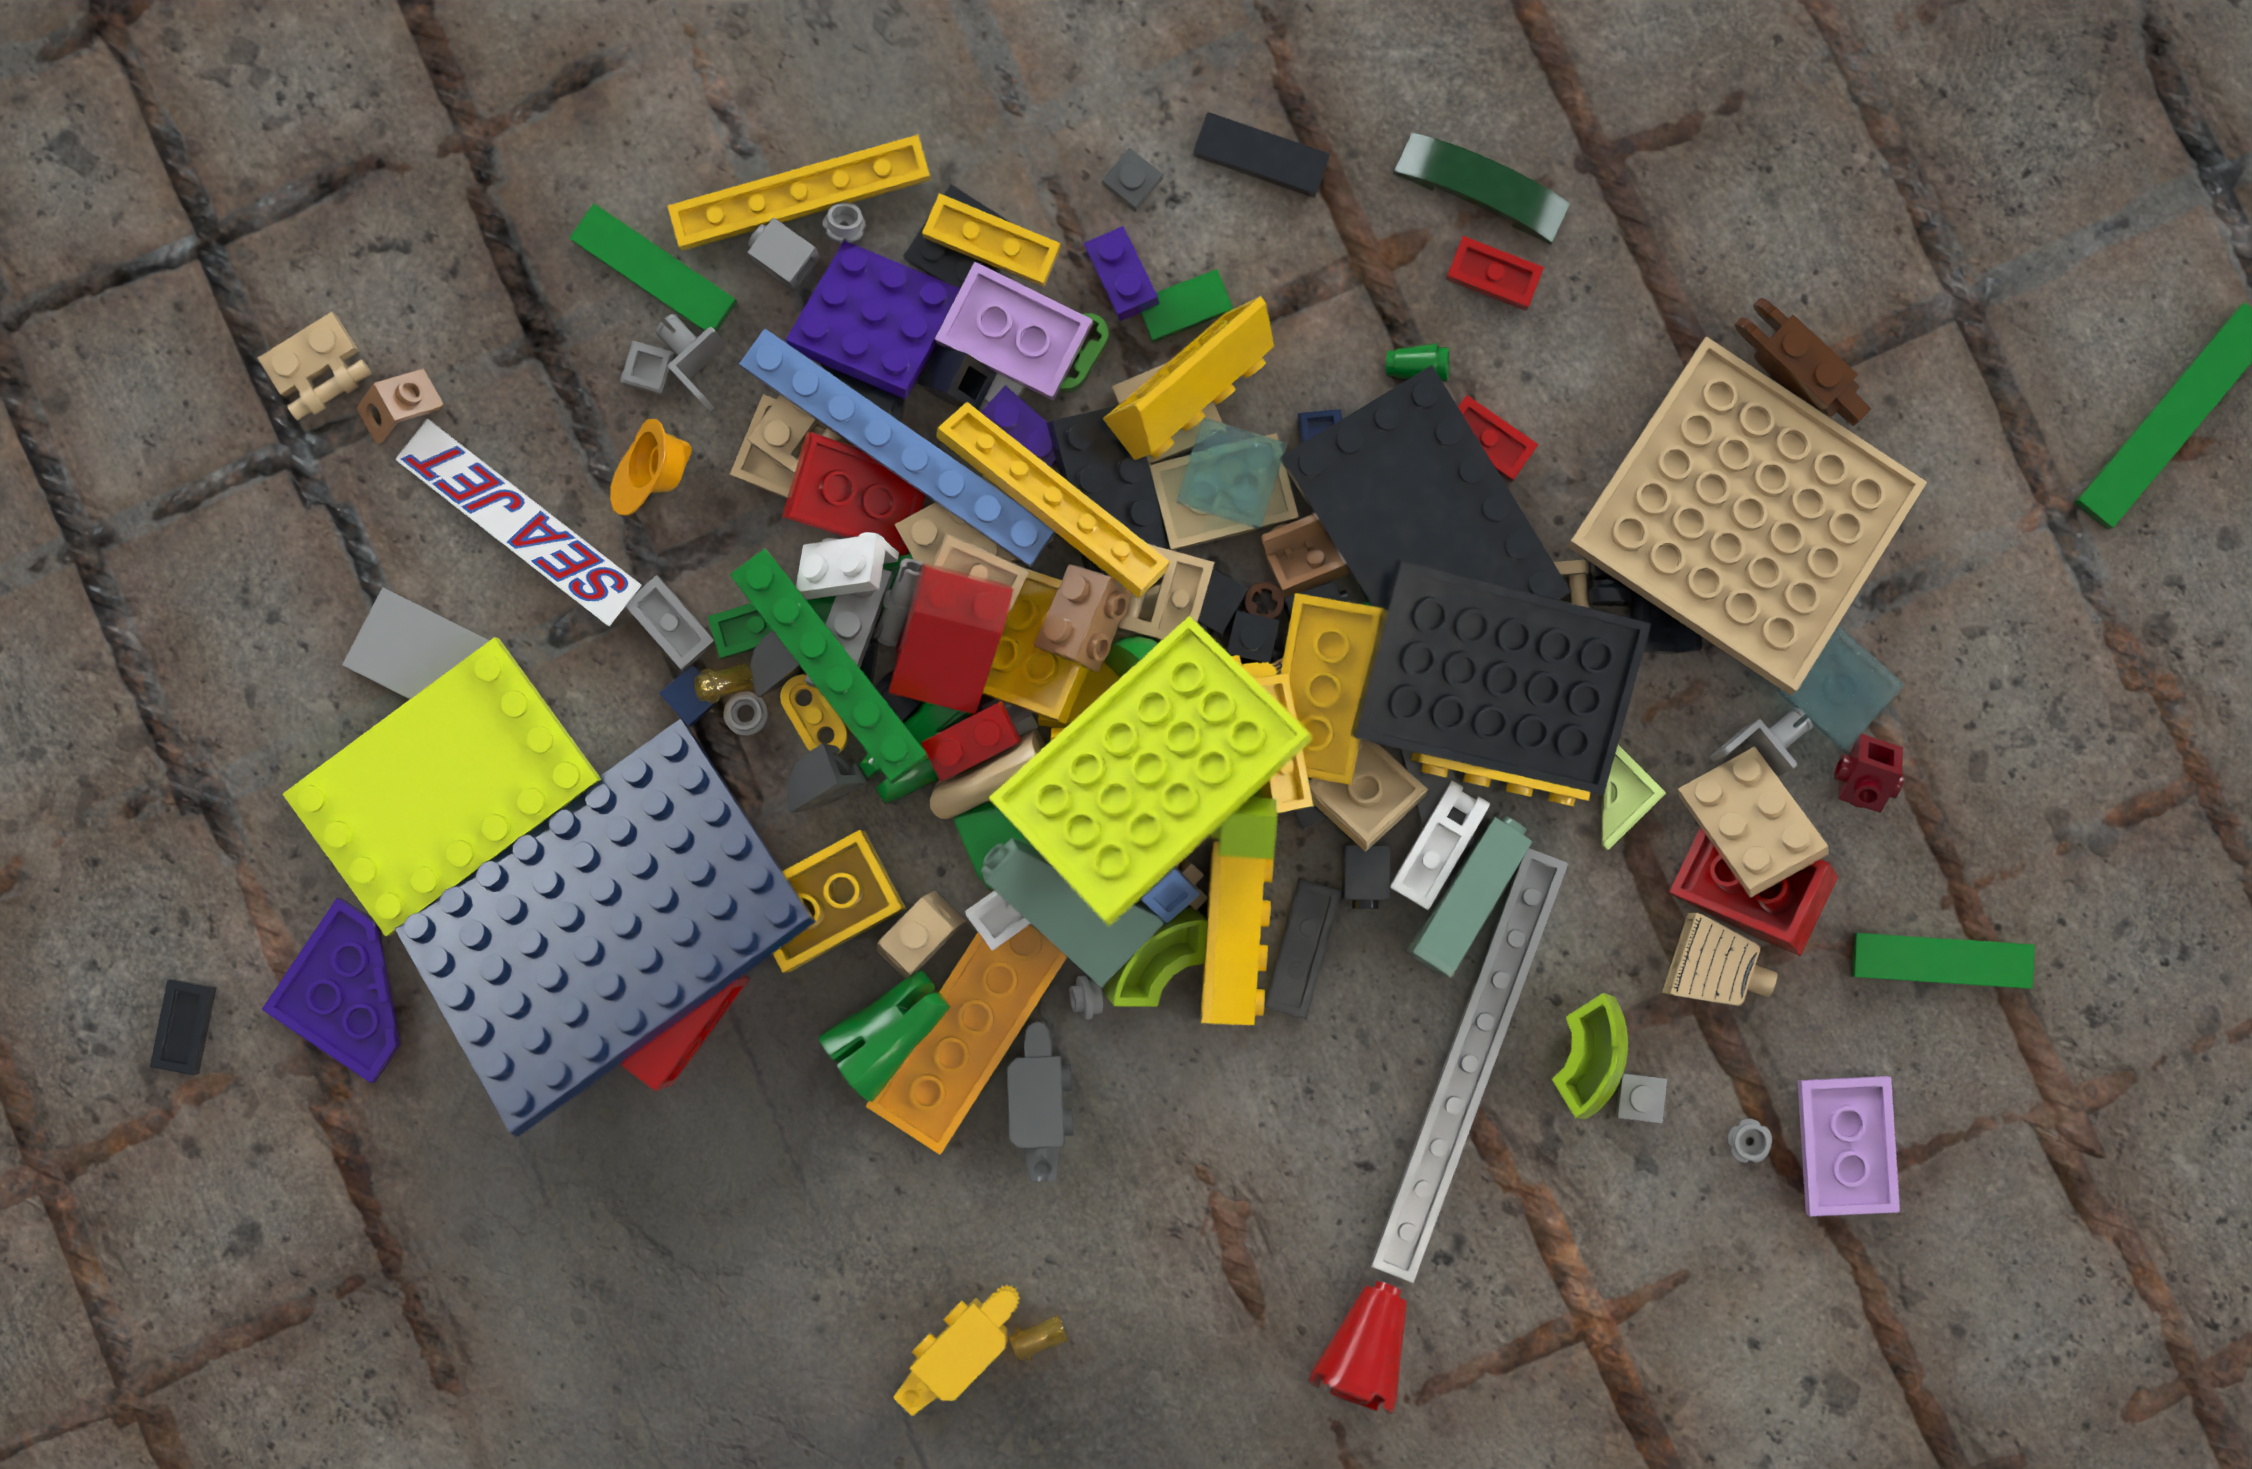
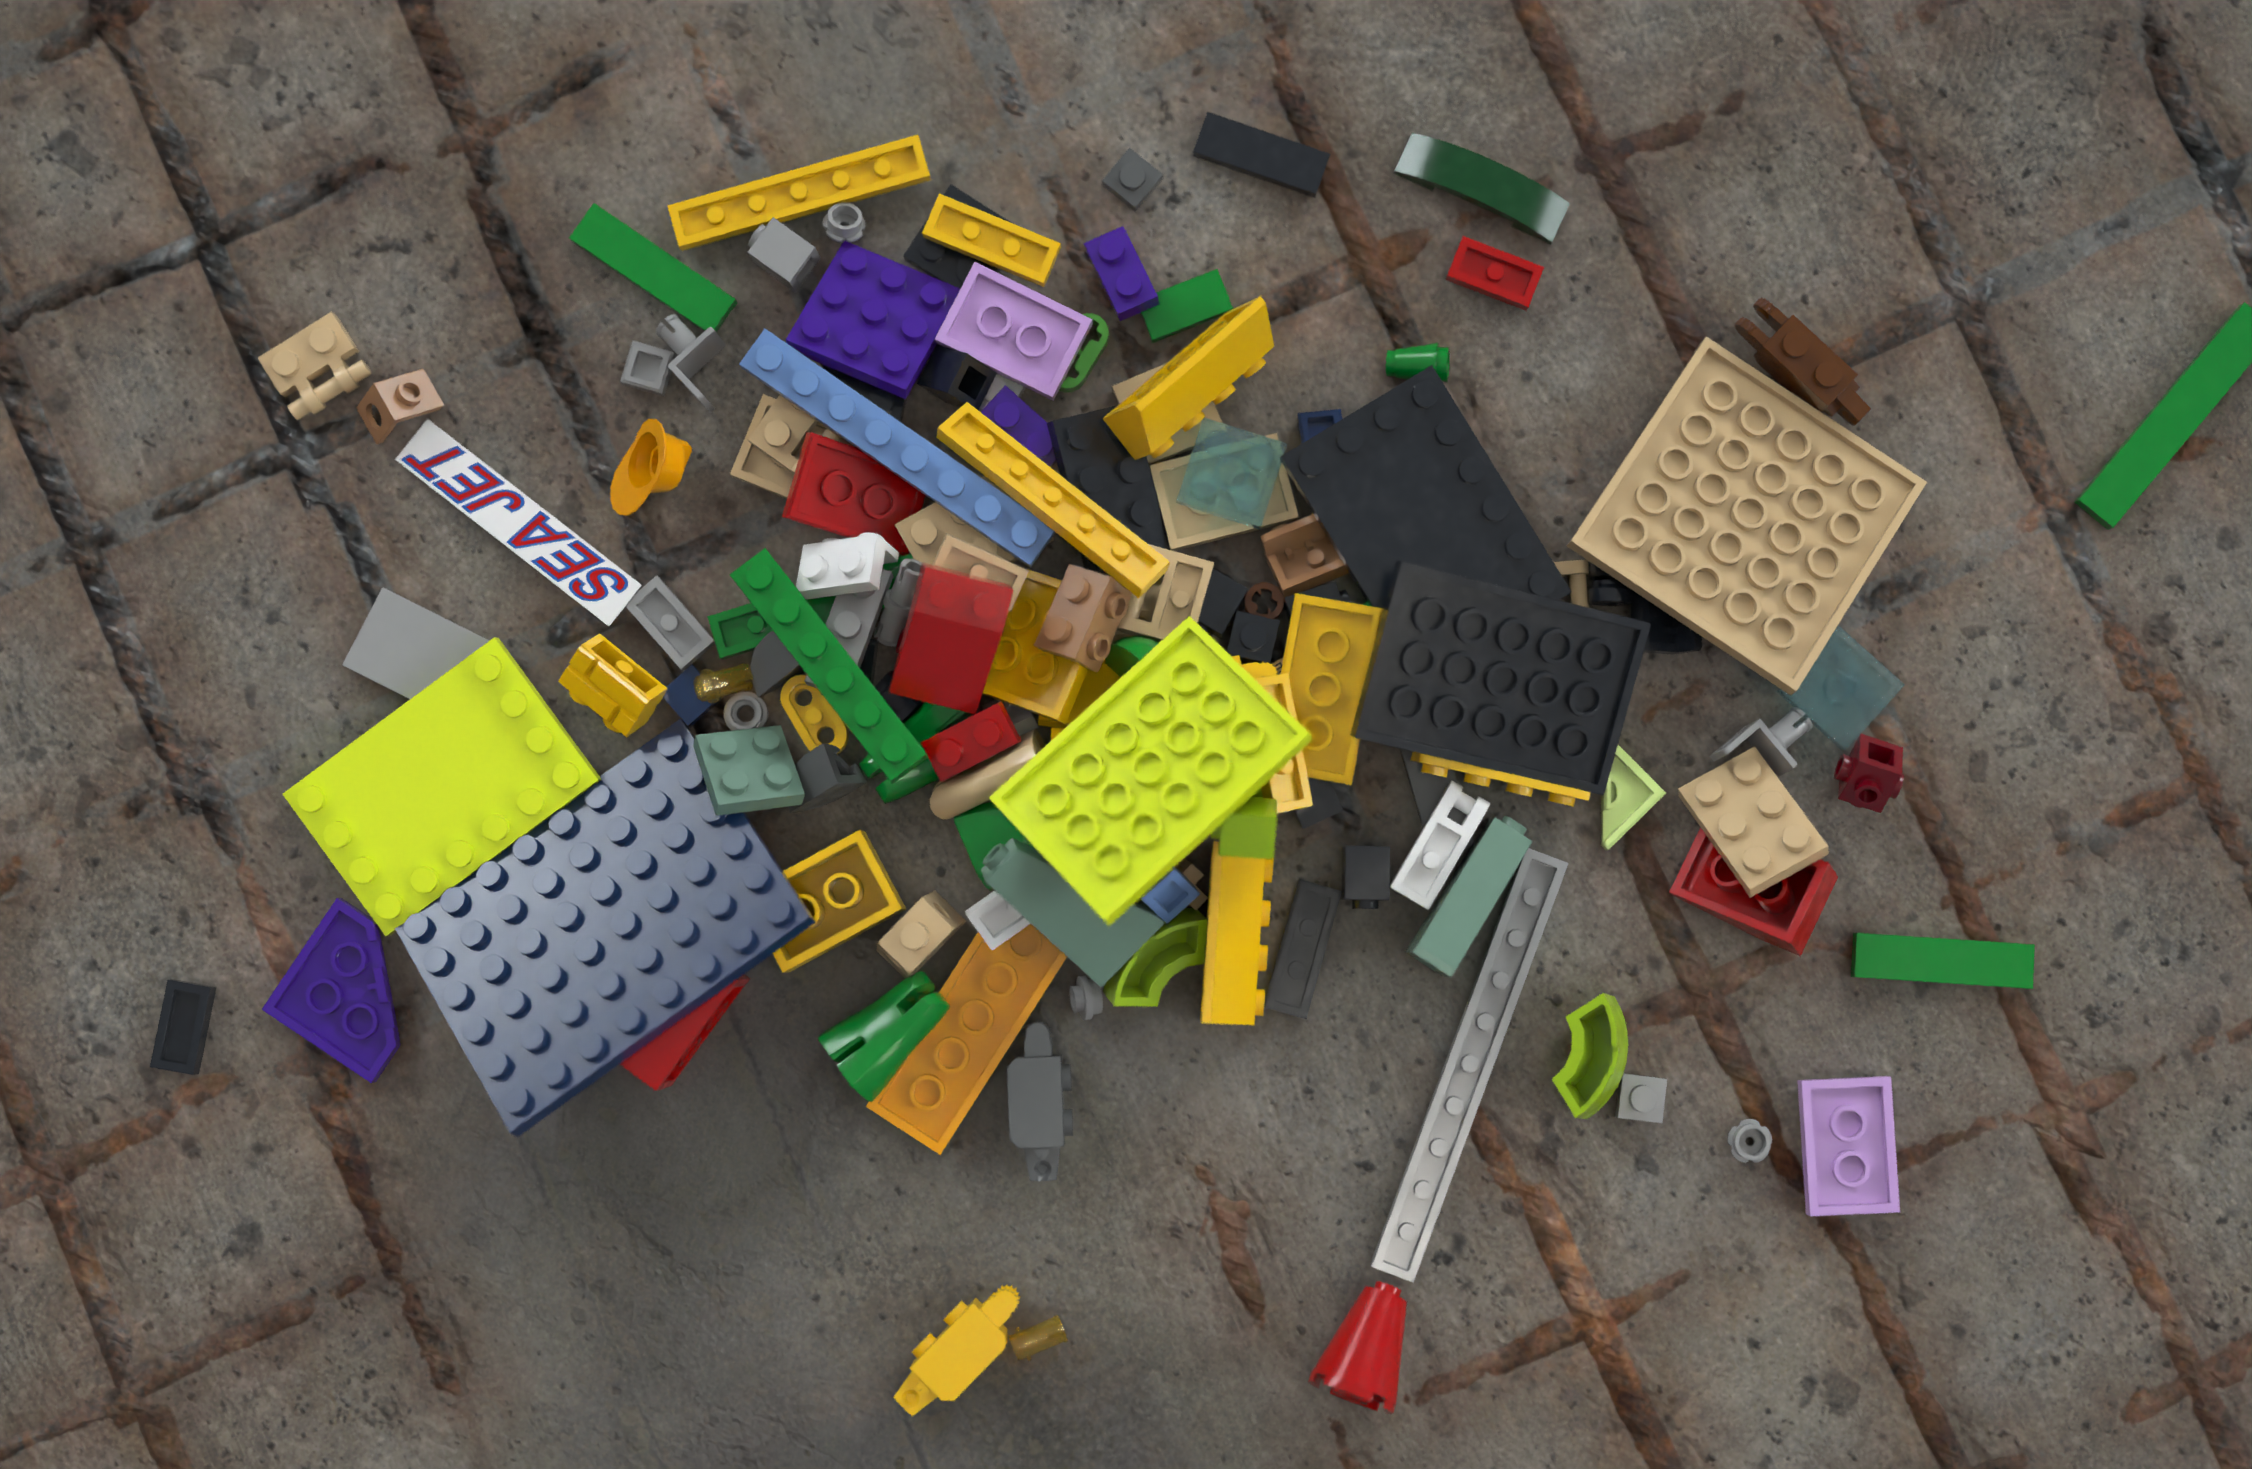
tan plate [1309,739,1428,852] -> none
red plate [1458,395,1539,483] -> none
tan torso [1662,913,1777,1006] -> none
none -> yellow brick [558,633,668,737]
none -> sand green plate [693,725,805,816]

